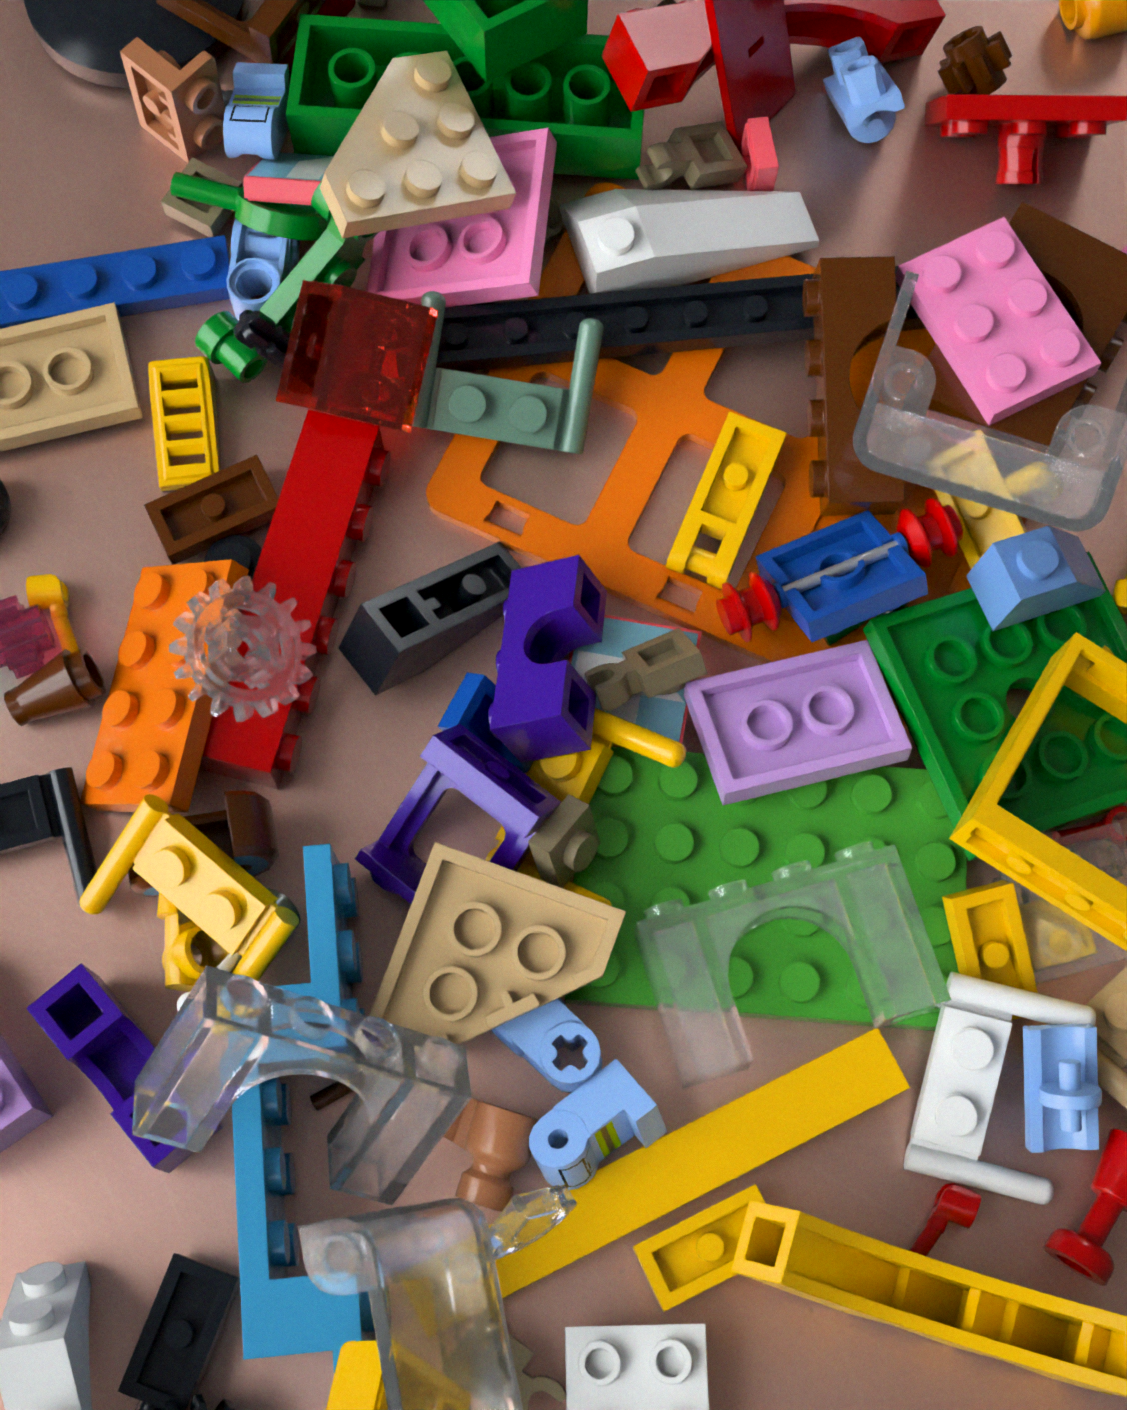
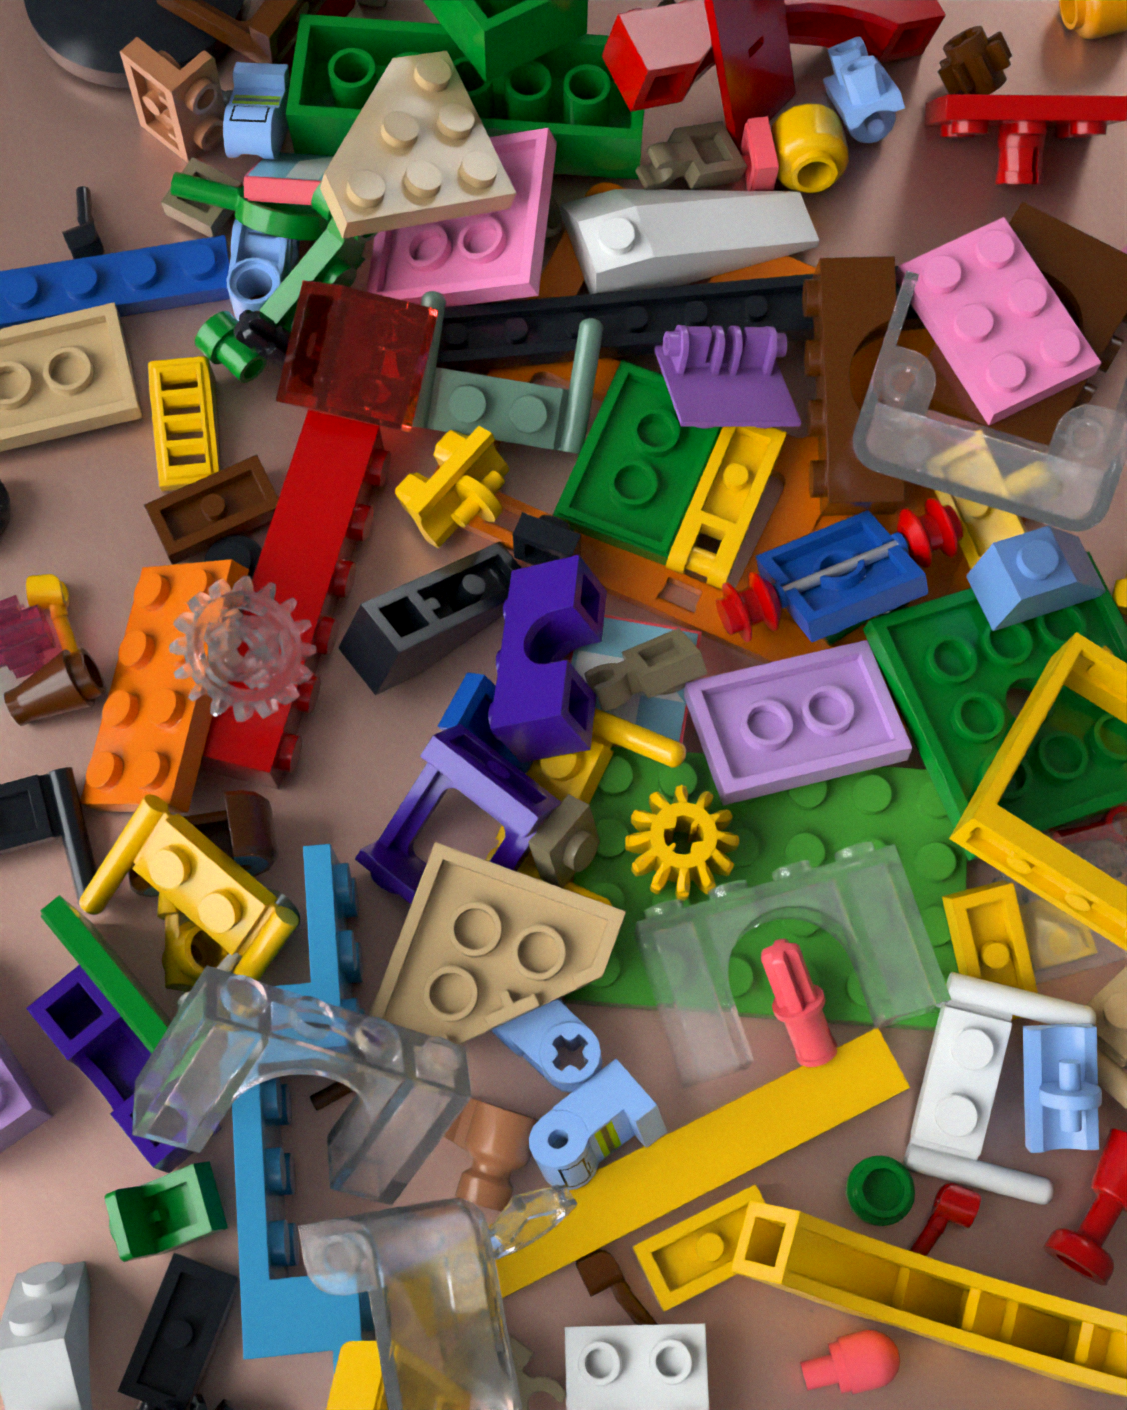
none -> green tile [40,895,212,1085]
none -> black hand [62,186,105,259]
none -> green bracket [105,1161,228,1262]
none -> yellow hips [395,426,510,549]
none -> black plate [513,512,581,565]
none -> green tile [553,360,722,566]
none -> reddish brown hand [575,1249,658,1325]
none -> yellow gear [625,785,739,901]
none -> medium lavender hinge [654,325,801,429]
none -> coral axle [761,938,838,1067]
none -> yellow head [771,103,849,193]
none -> coral cylinder [800,1330,900,1395]
none -> green plate [845,1156,915,1226]

